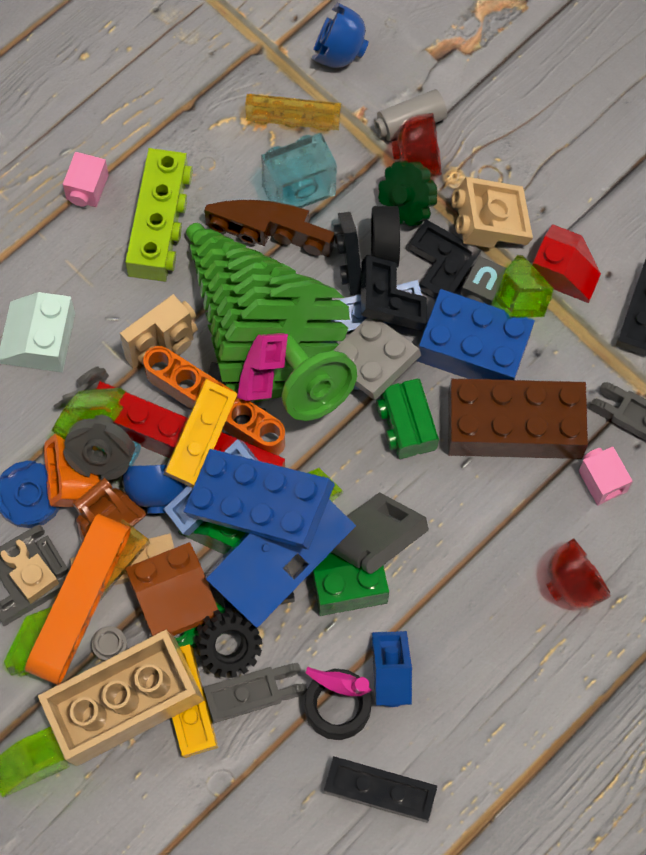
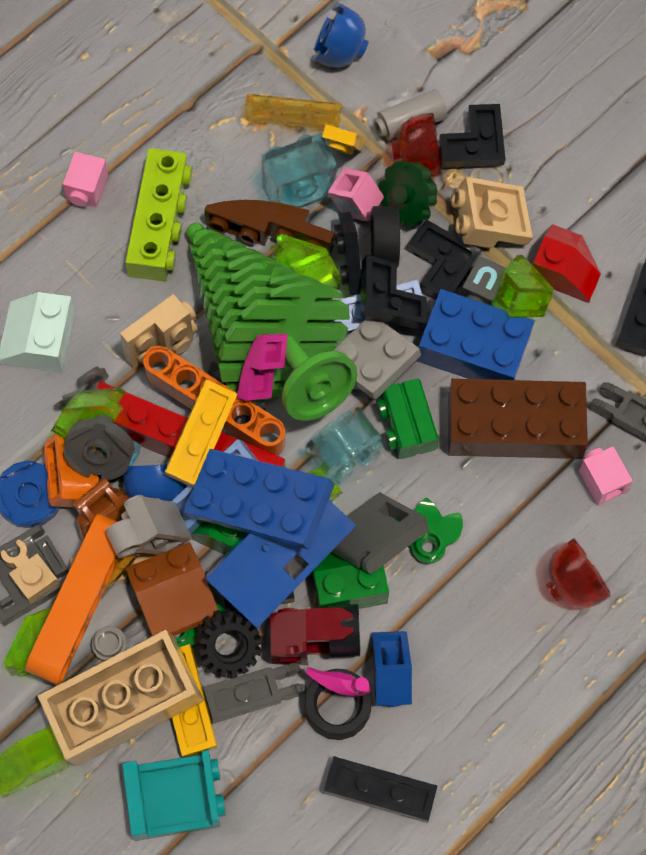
none -> light grey hinge [106,495,192,558]
none -> teal panel [122,750,226,841]
none -> dark red piece [270,604,360,665]
none -> clear neon green slope [274,234,340,290]
none -> clear light blue brick [305,407,384,485]
none -> yellow plate [322,124,365,155]
none -> bright pink brick [327,168,384,222]
none -> green plate [395,498,463,564]
none -> black plate [439,104,506,168]

